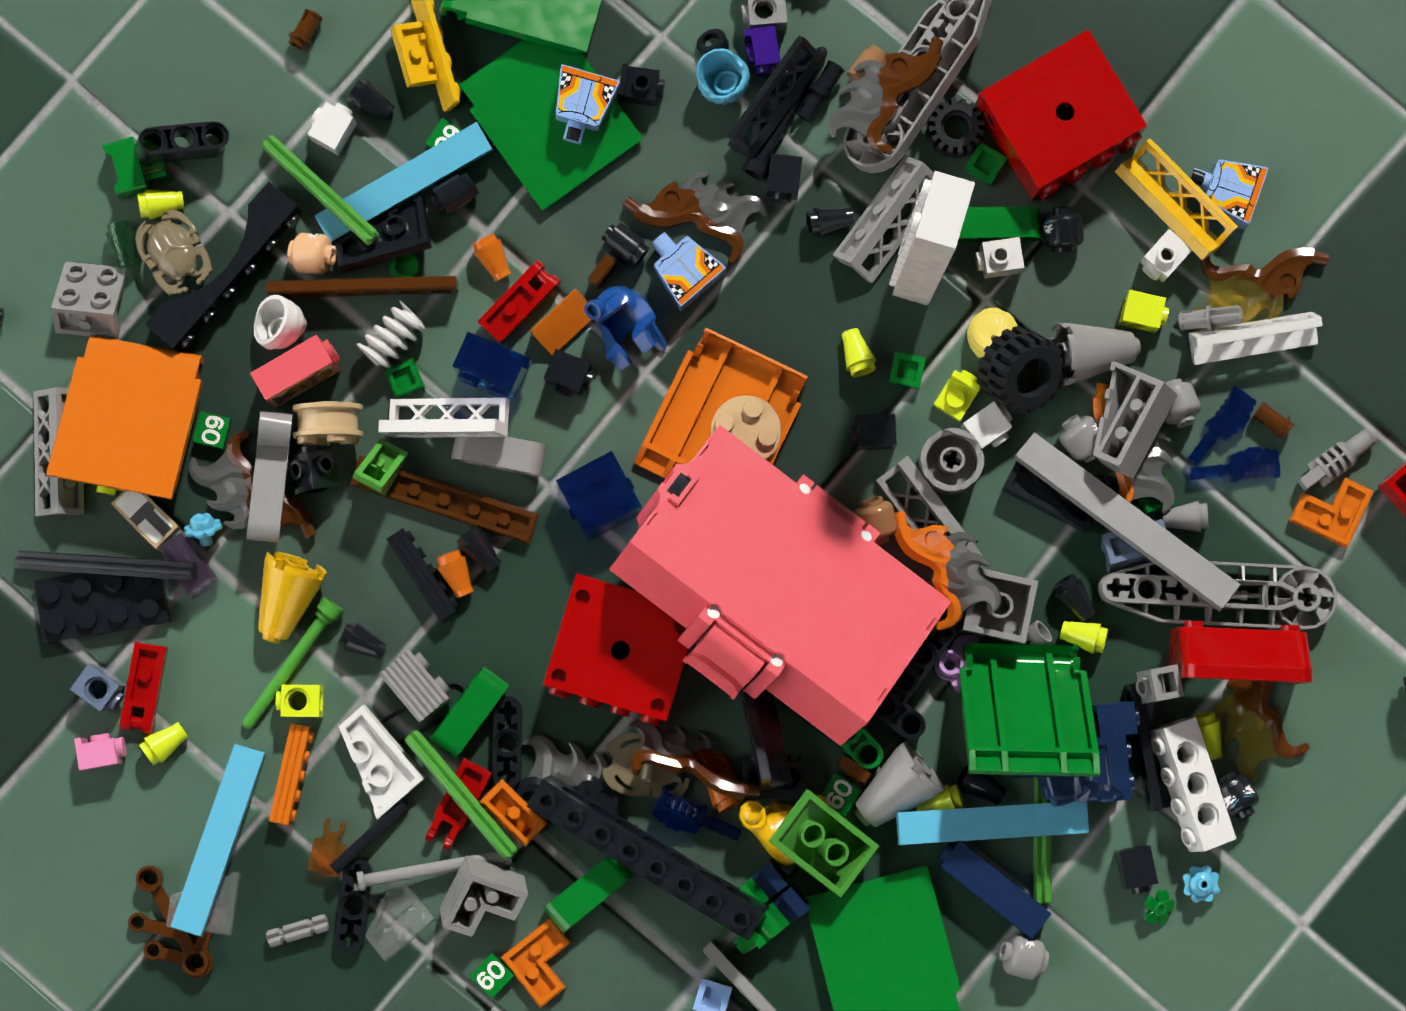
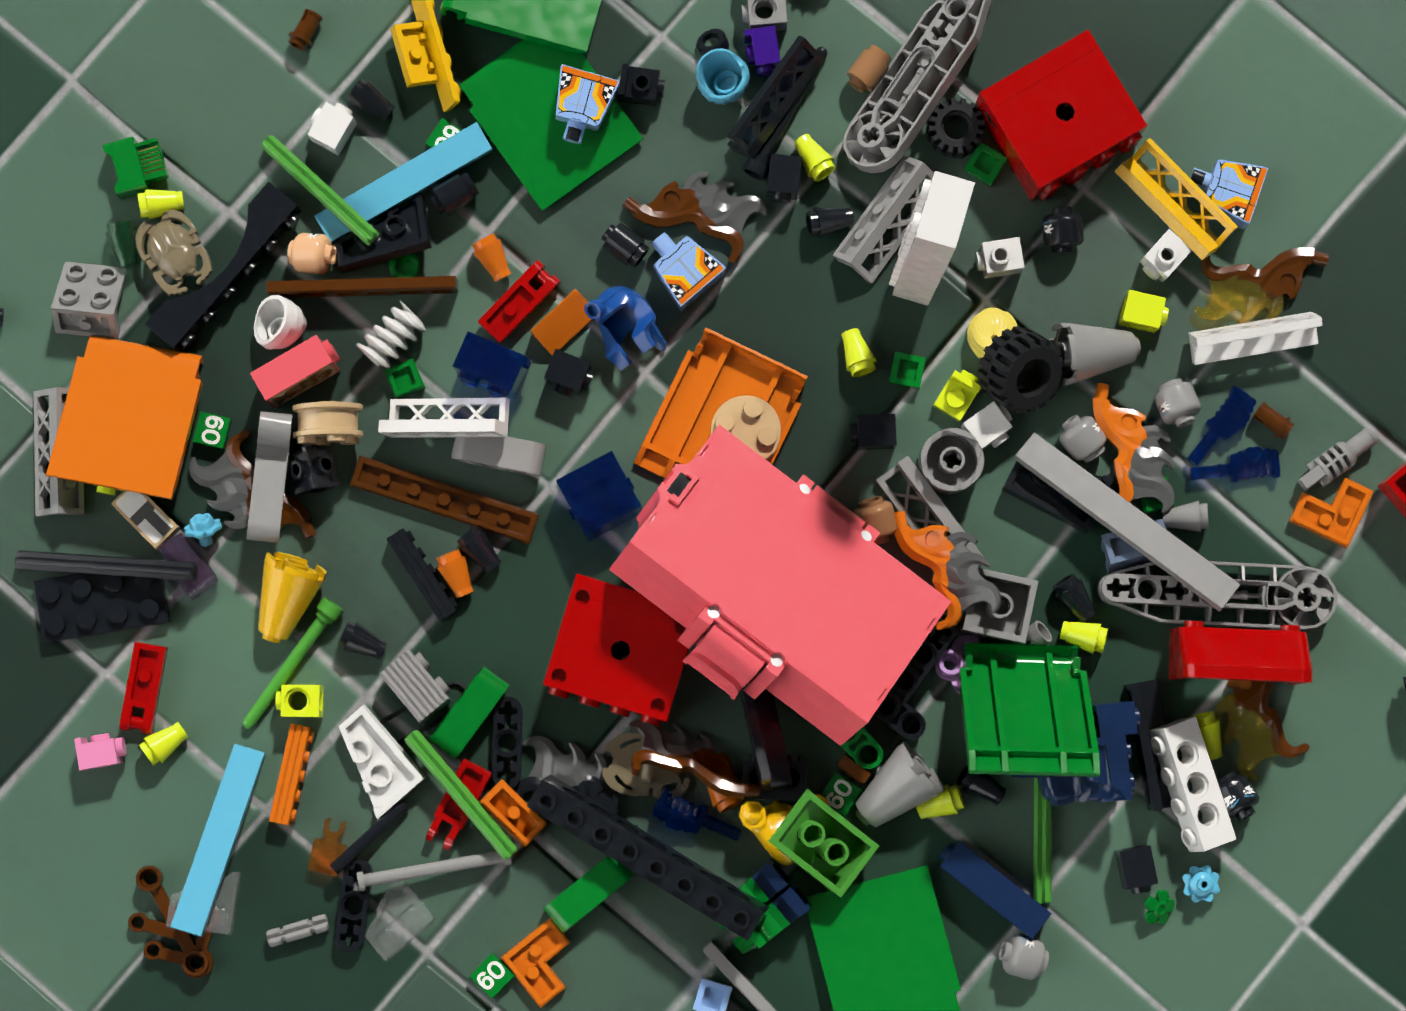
sand blue brick [70,663,126,712] -> none
black beam [134,121,229,163] -> none
bright green slope [352,438,408,496] -> none
light grey brick [440,855,528,937] -> none
reddish brown tile [588,253,616,290] -> none
black pin [795,60,845,123] -> none
piece [828,38,943,155] -> none
medium azure tile [896,801,1089,845] -> none
green beam [957,206,1040,243] -> none
light grey wedge [1093,361,1178,479] -> none
light grey brick [1136,664,1184,704] -> none
light grey axle [1178,305,1243,331] -> none
none -> neon yellow cone [794,134,836,182]

